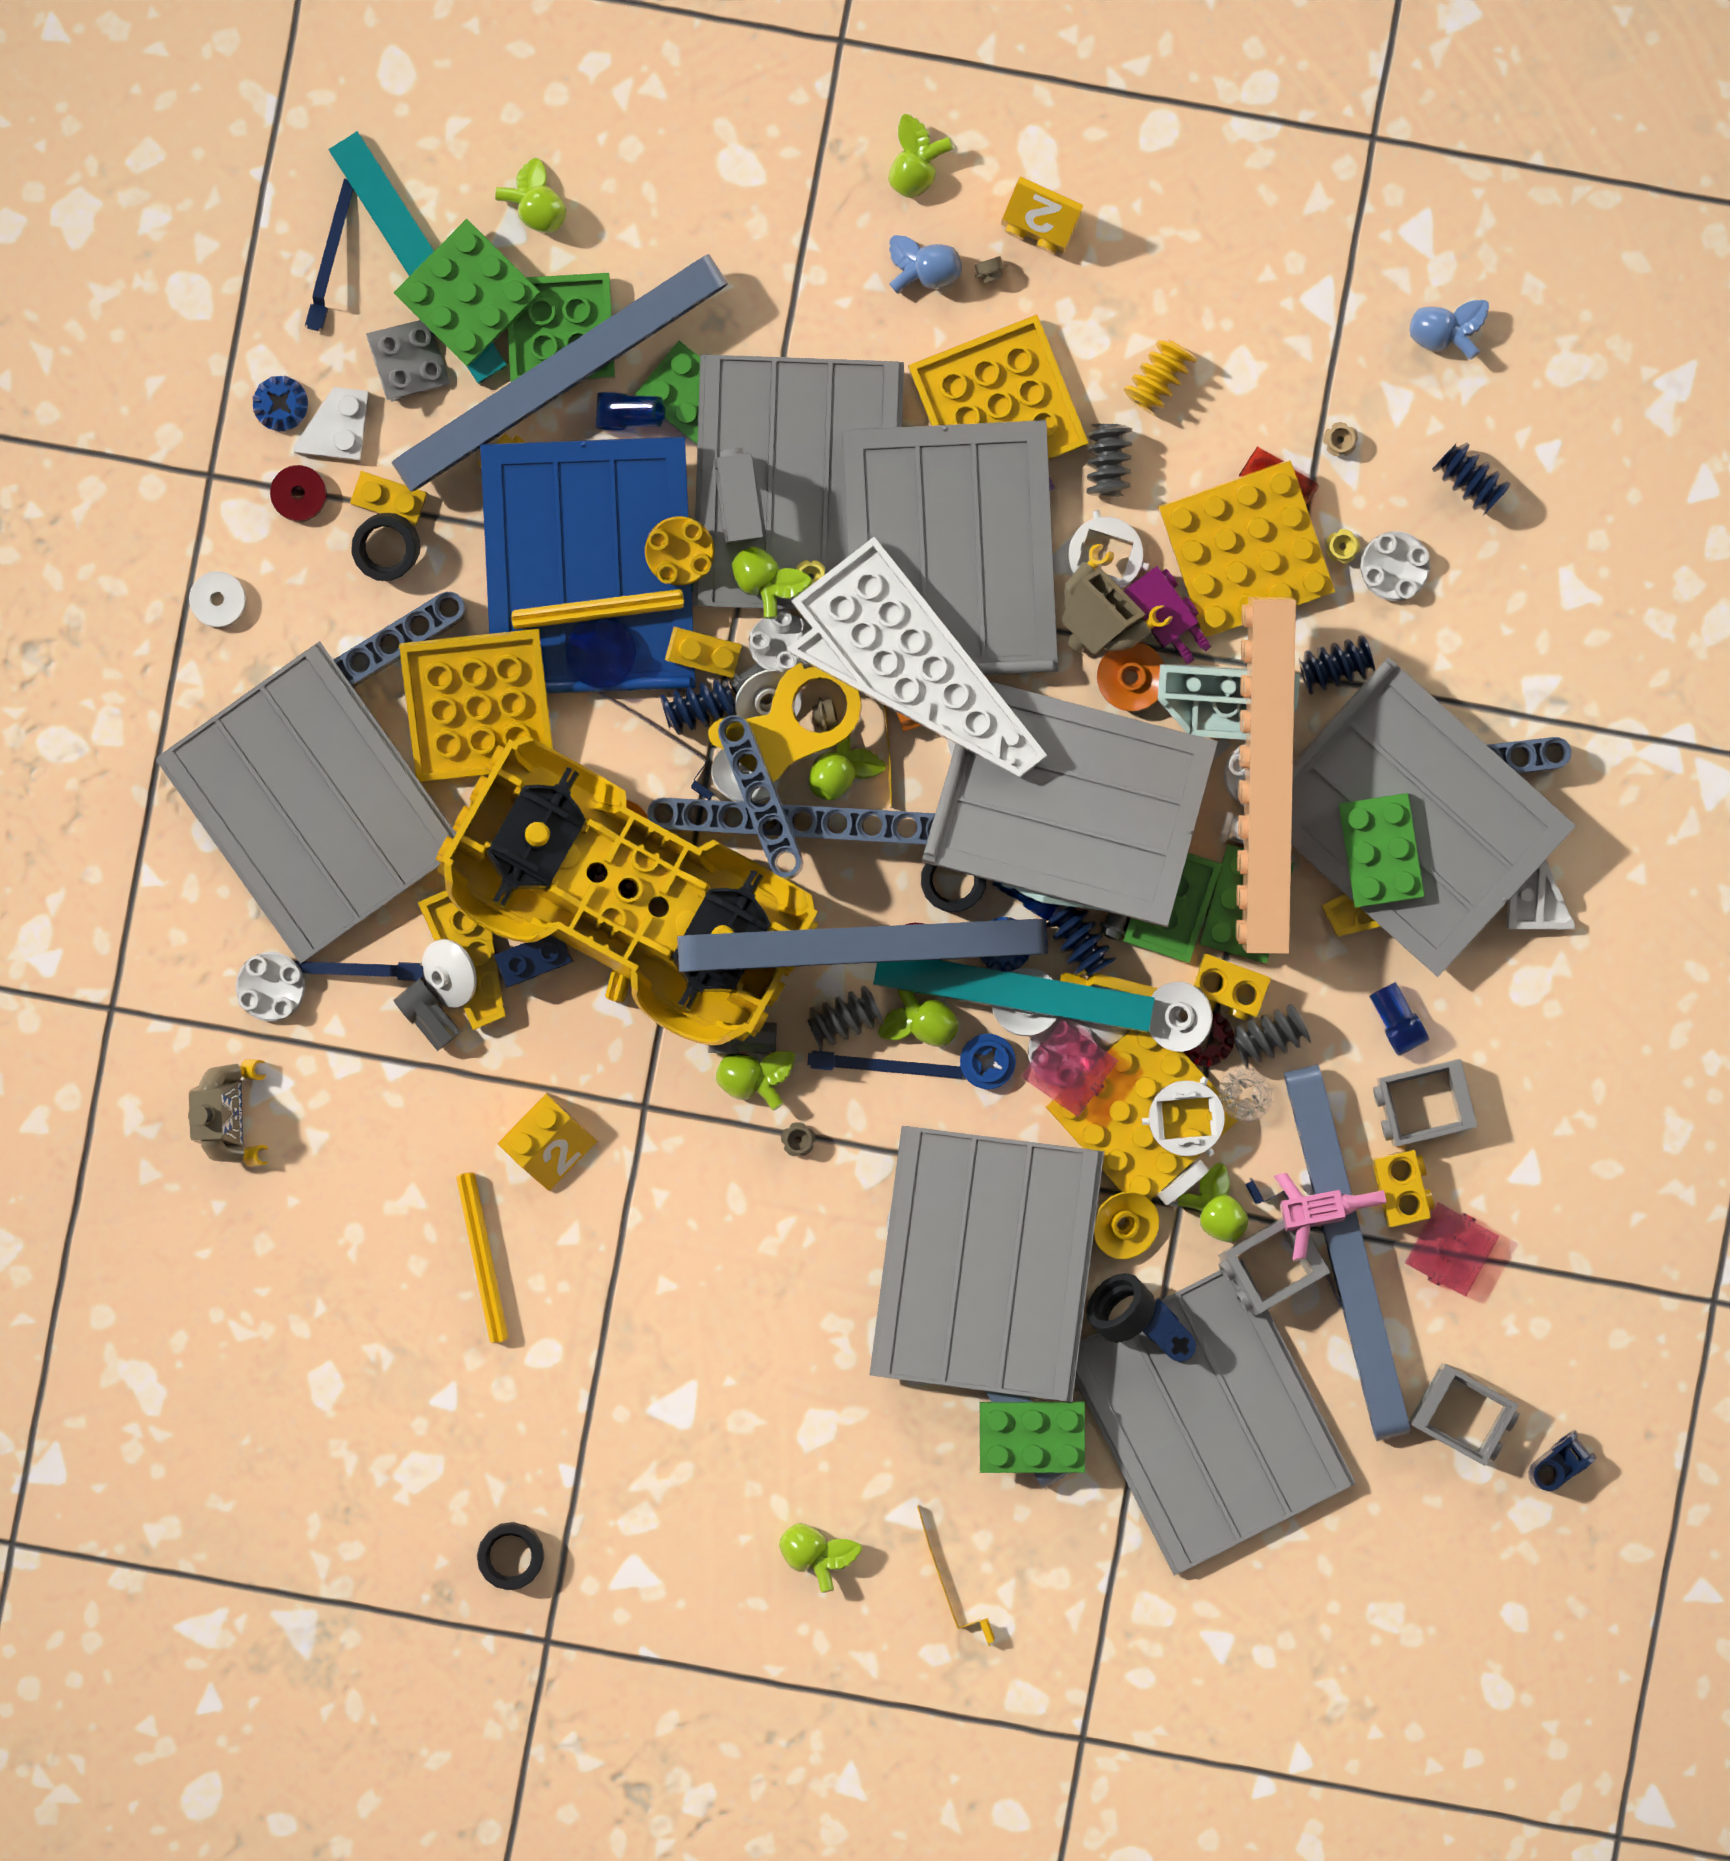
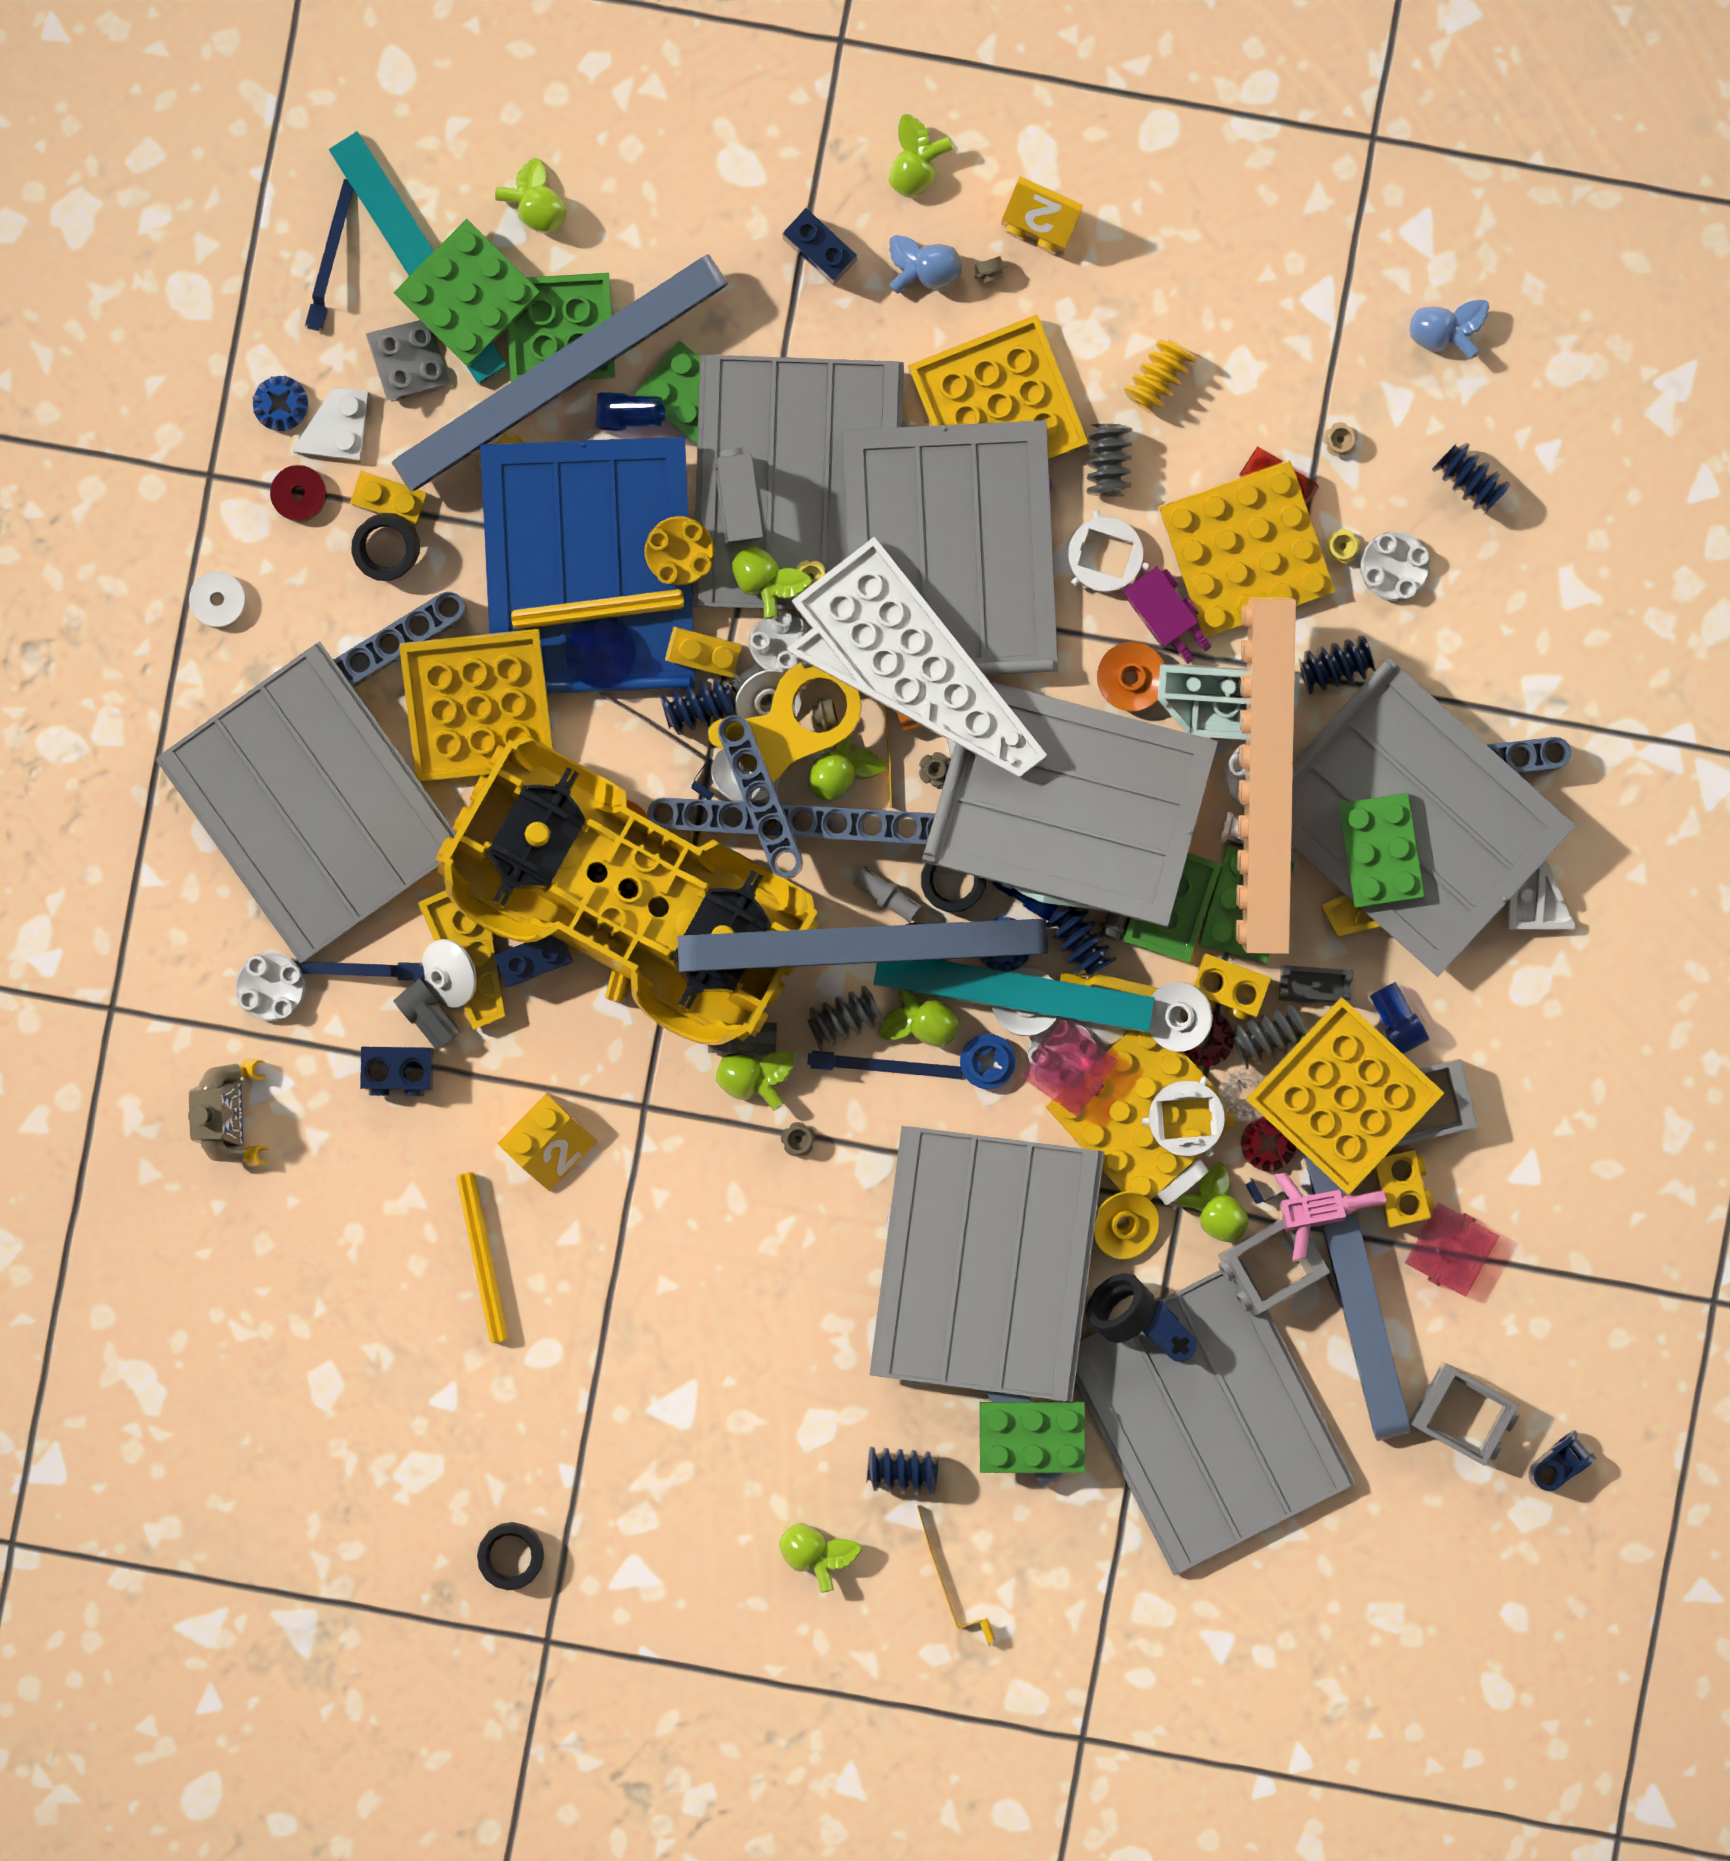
dark tan torso [1062,544,1172,654] -> none
none -> dark blue brick [360,1046,434,1096]
none -> dark blue brick [782,208,857,286]
none -> light grey pin [852,866,922,923]
none -> dark blue piece [866,1446,939,1496]
none -> dark tan plate [919,752,950,787]
none -> dark red gear [1241,1116,1296,1171]
none -> yellow plate [1246,997,1444,1195]
none -> dark grey hinge [1278,965,1353,1004]

